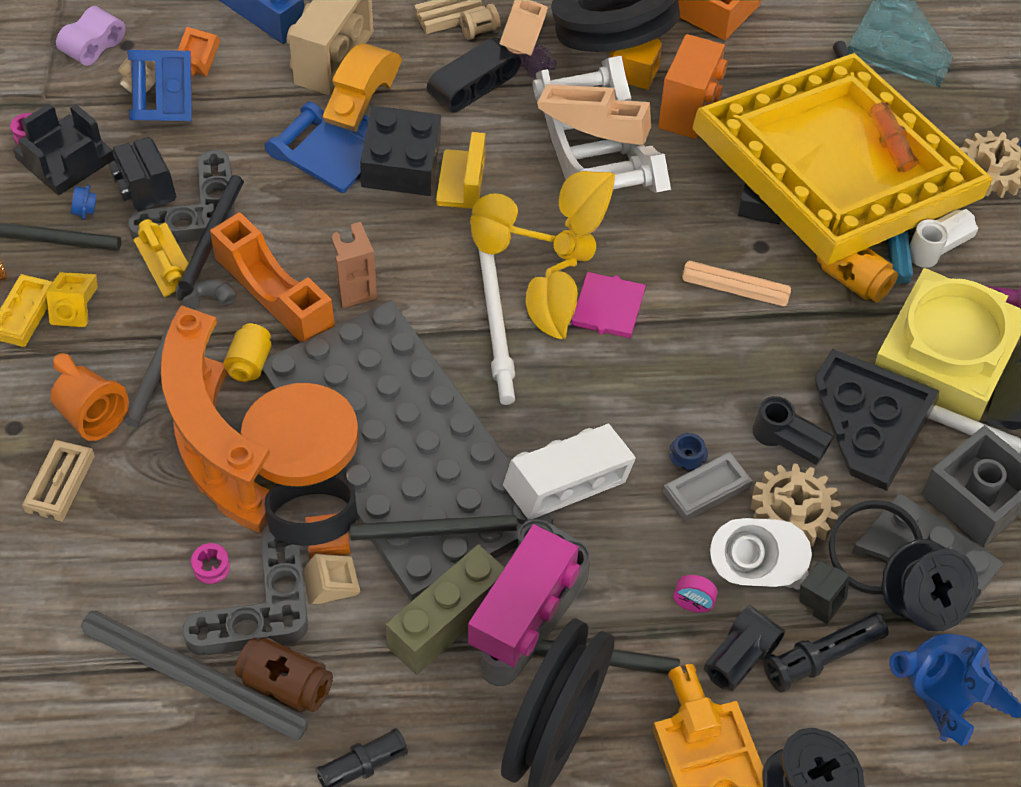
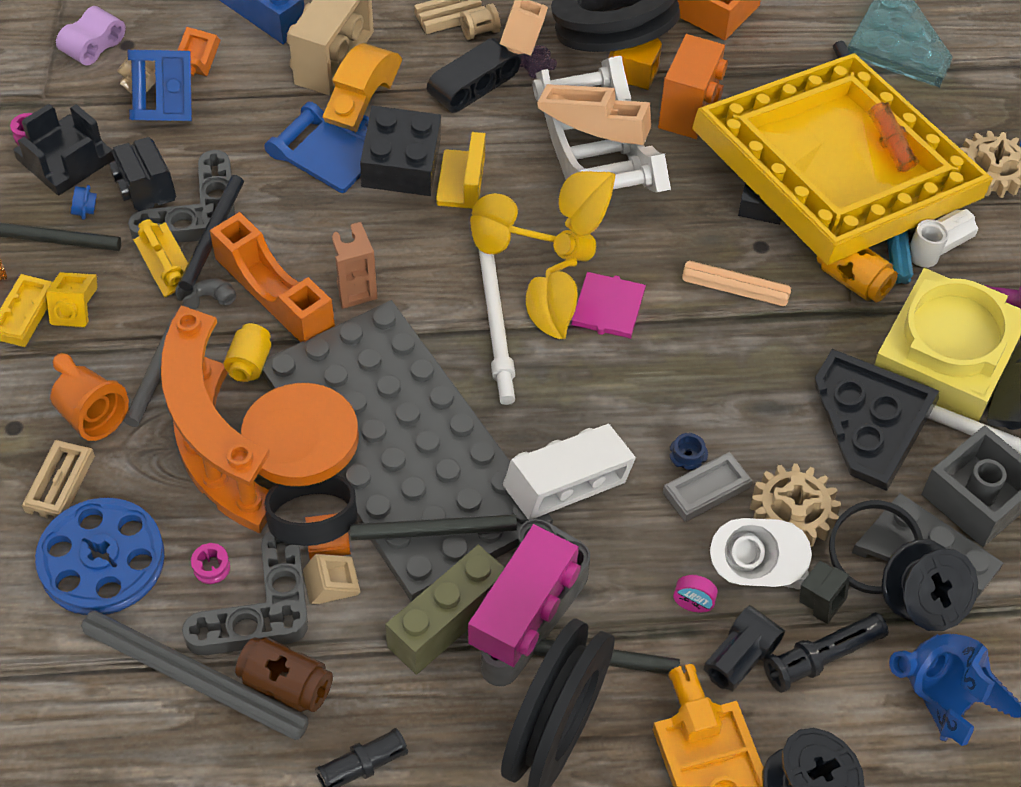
black piece [752,396,834,465] -> none
none -> blue wedge [35,498,165,615]

